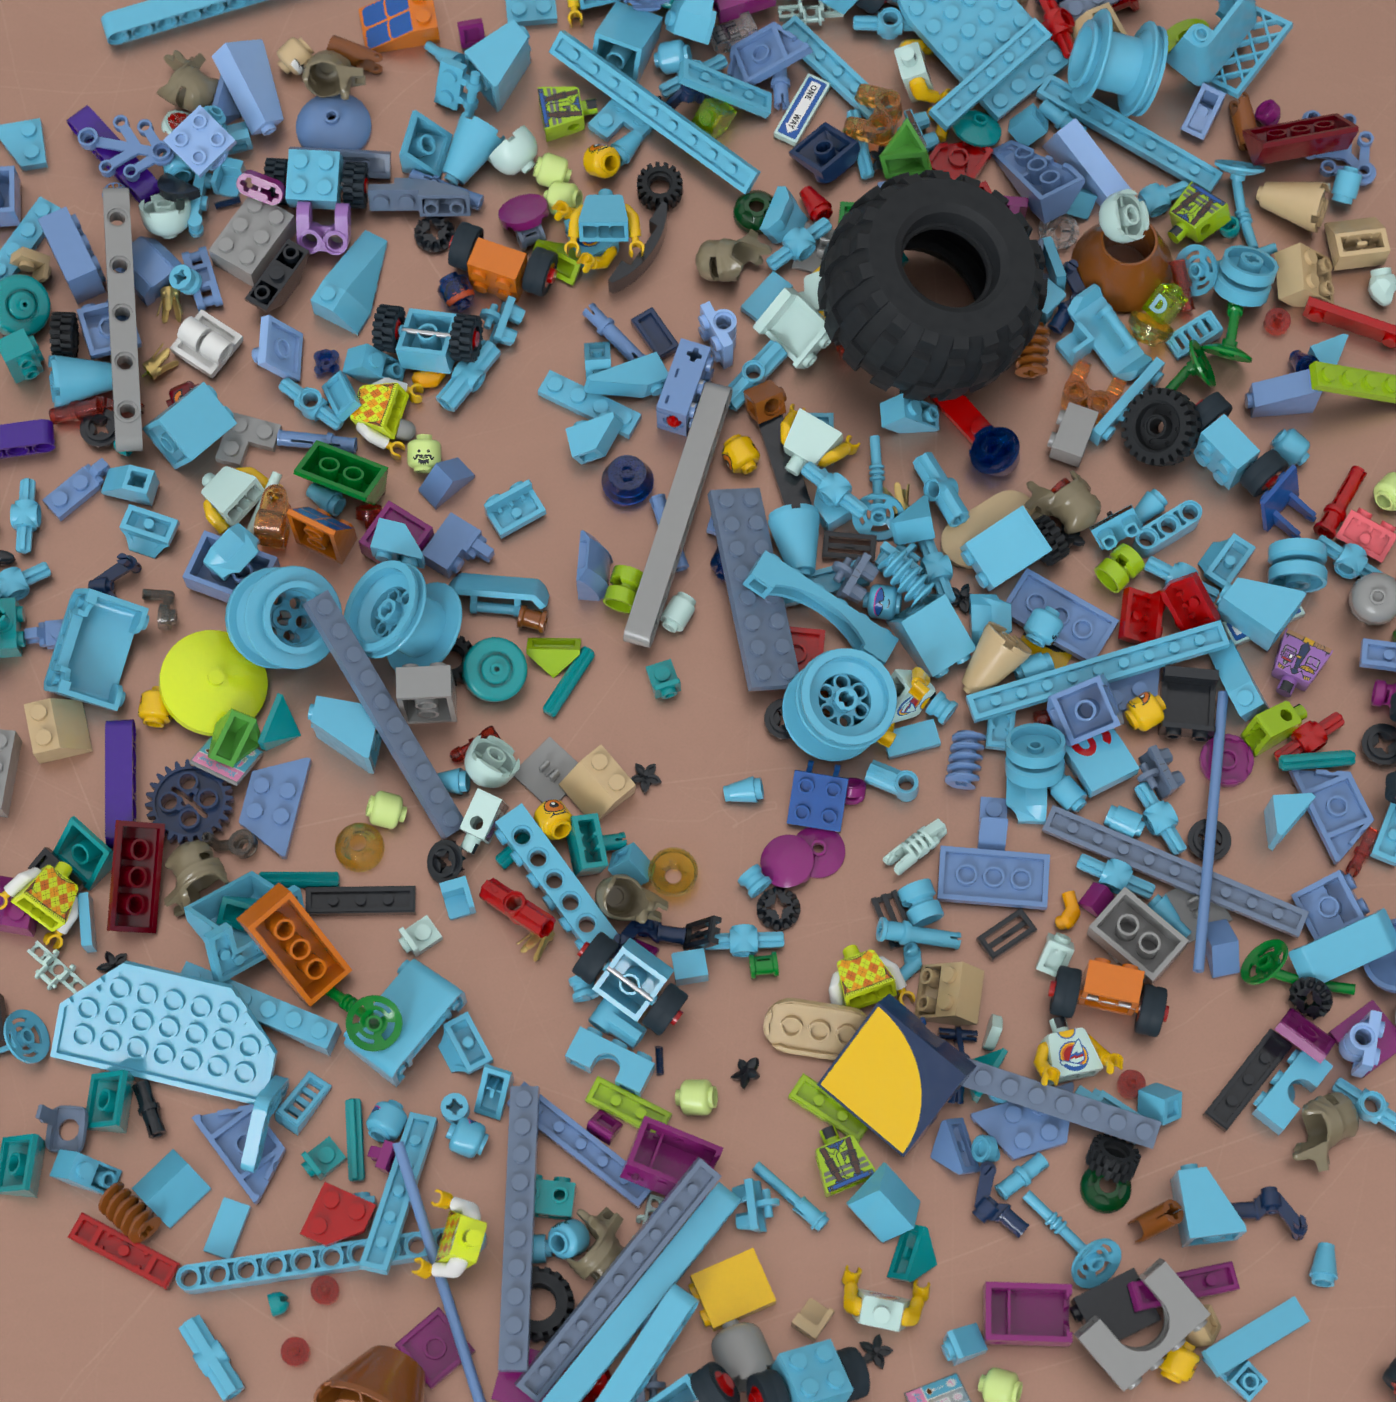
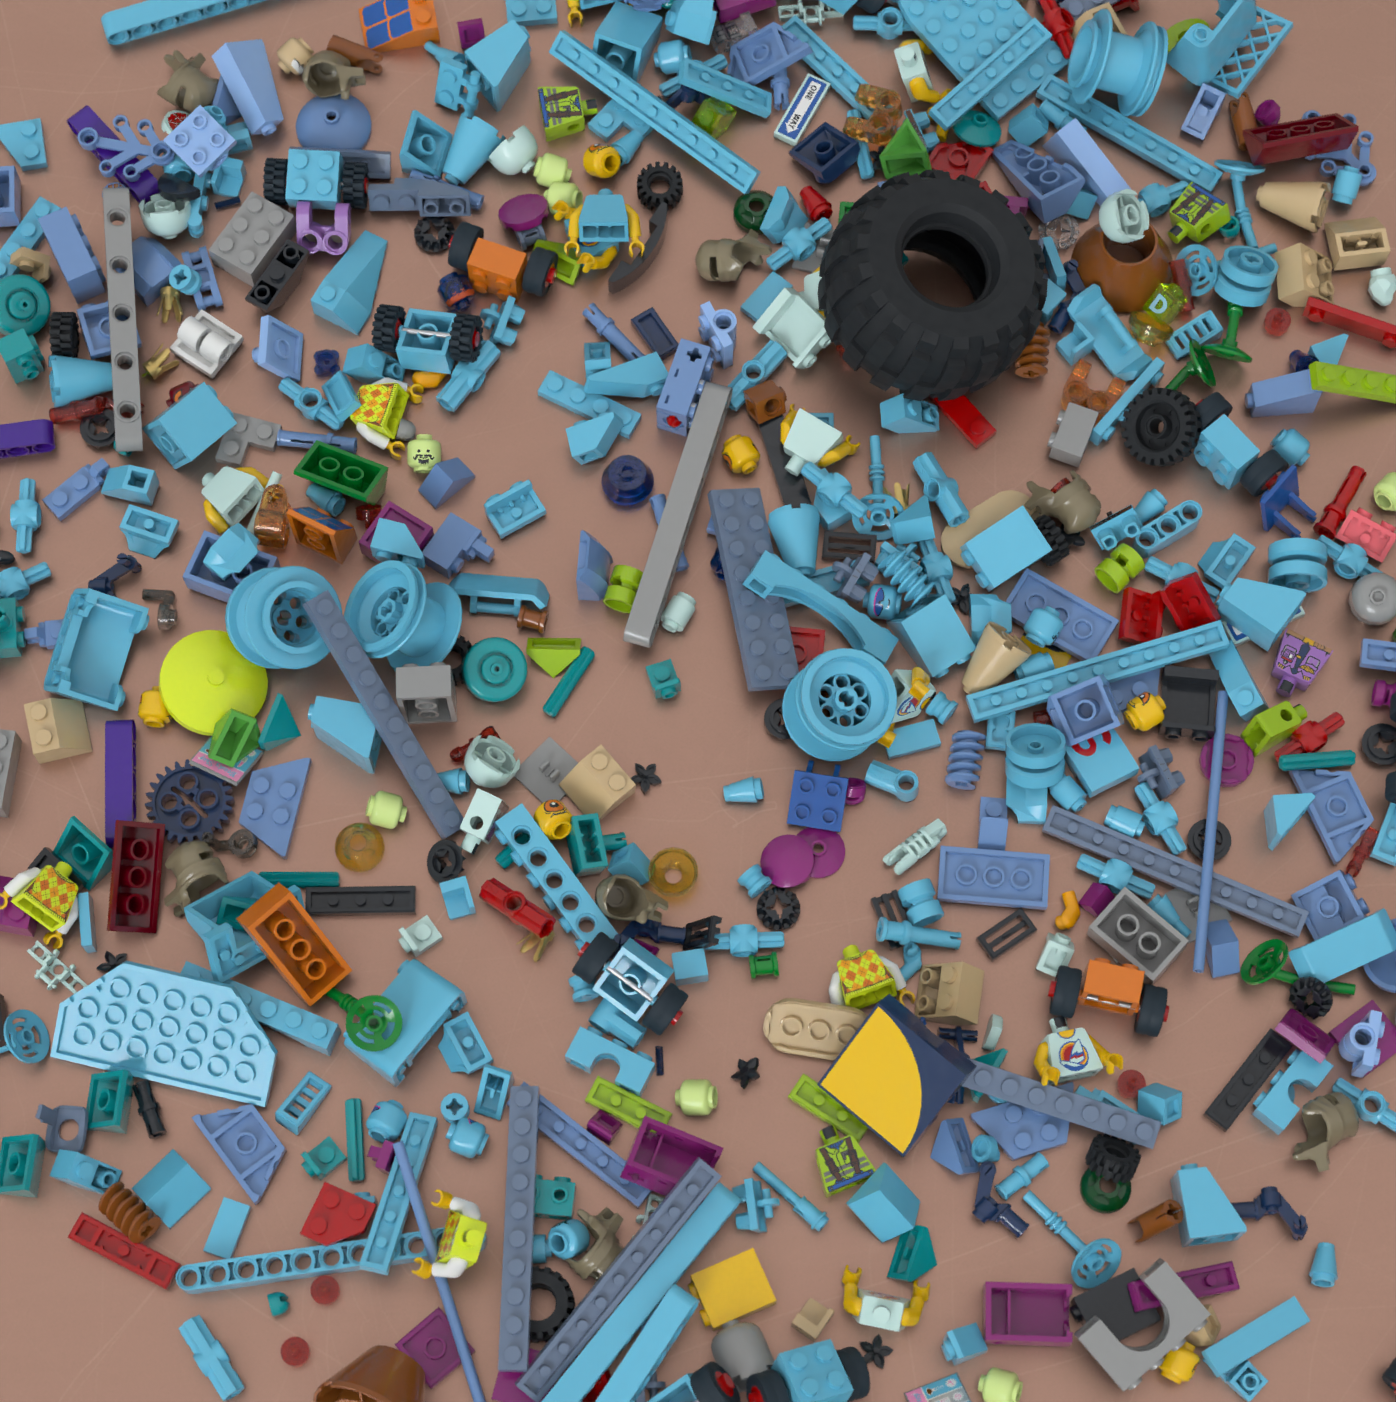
beam [236,170,286,205] -> none
medium azure beam [241,1075,289,1173] -> none
clear blue cone [969,425,1020,477] -> none

